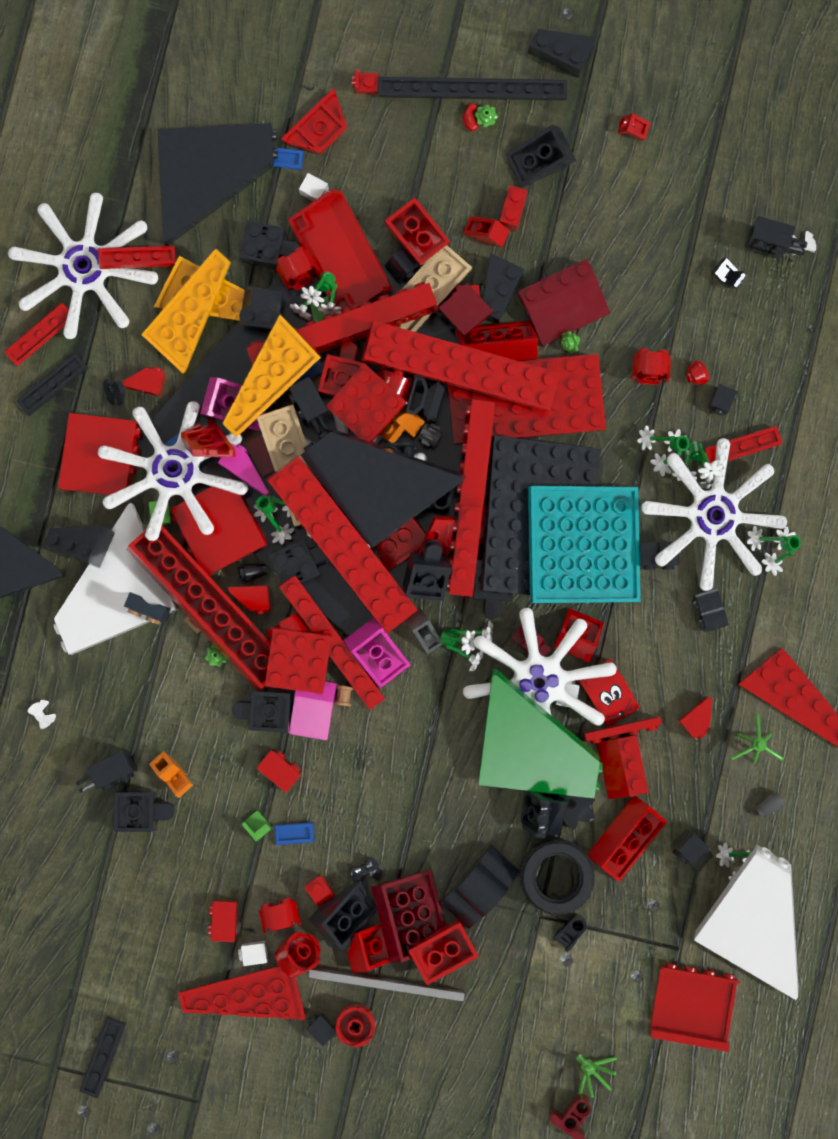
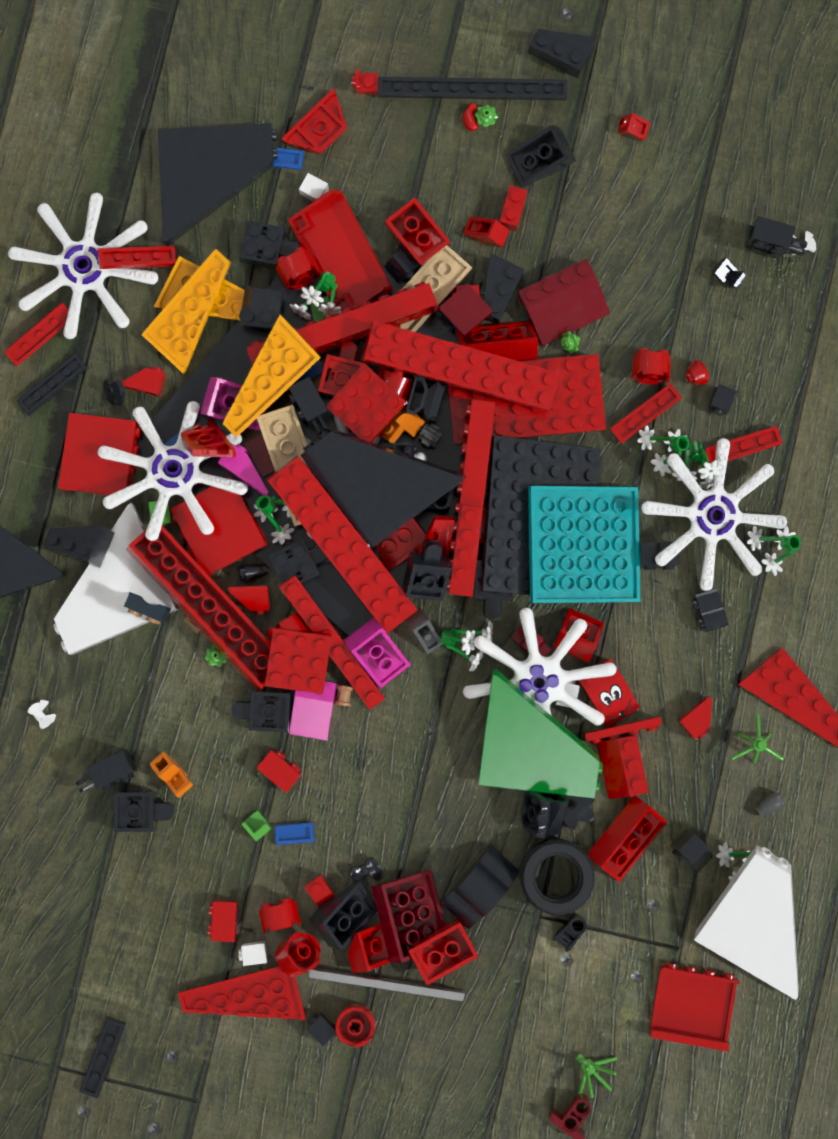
none -> red plate [609,383,682,444]

